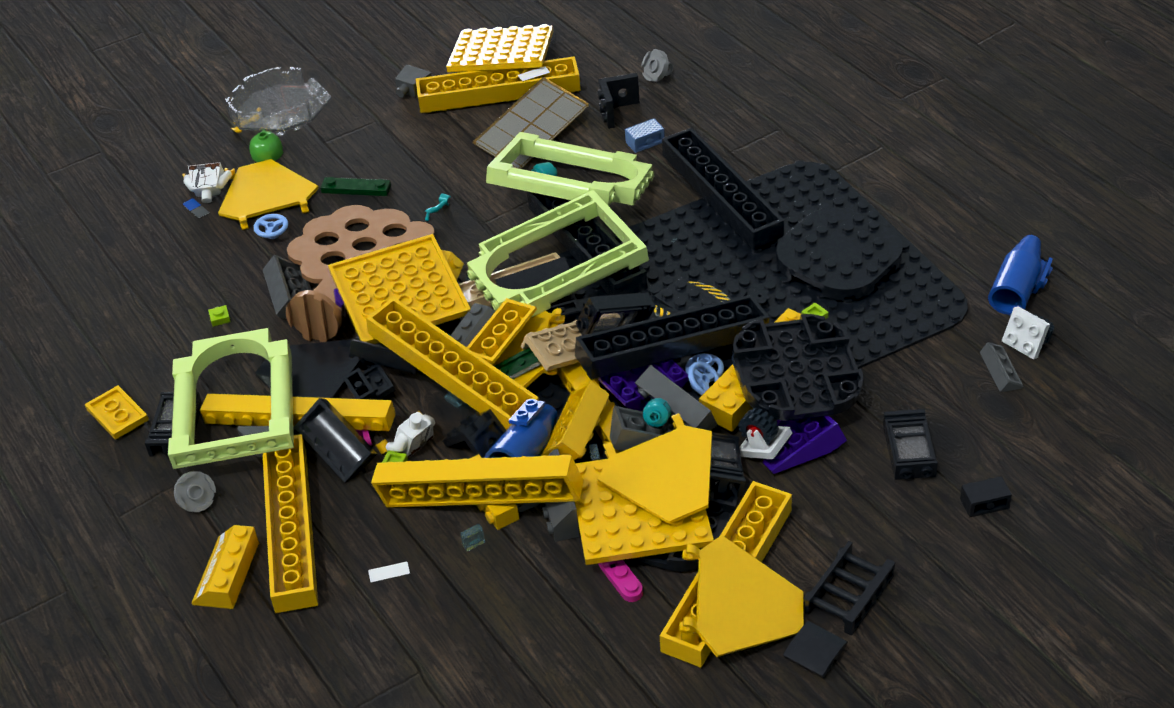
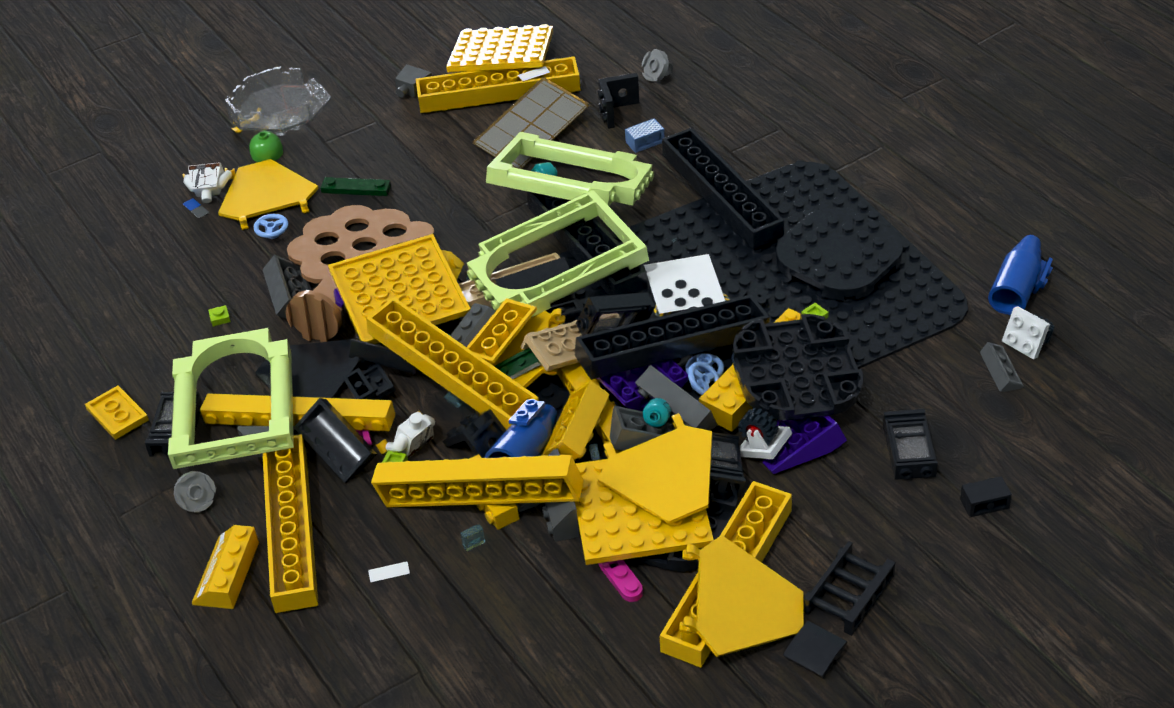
teal piece [425,193,451,221] -> none
none -> white sticker [644,254,725,314]

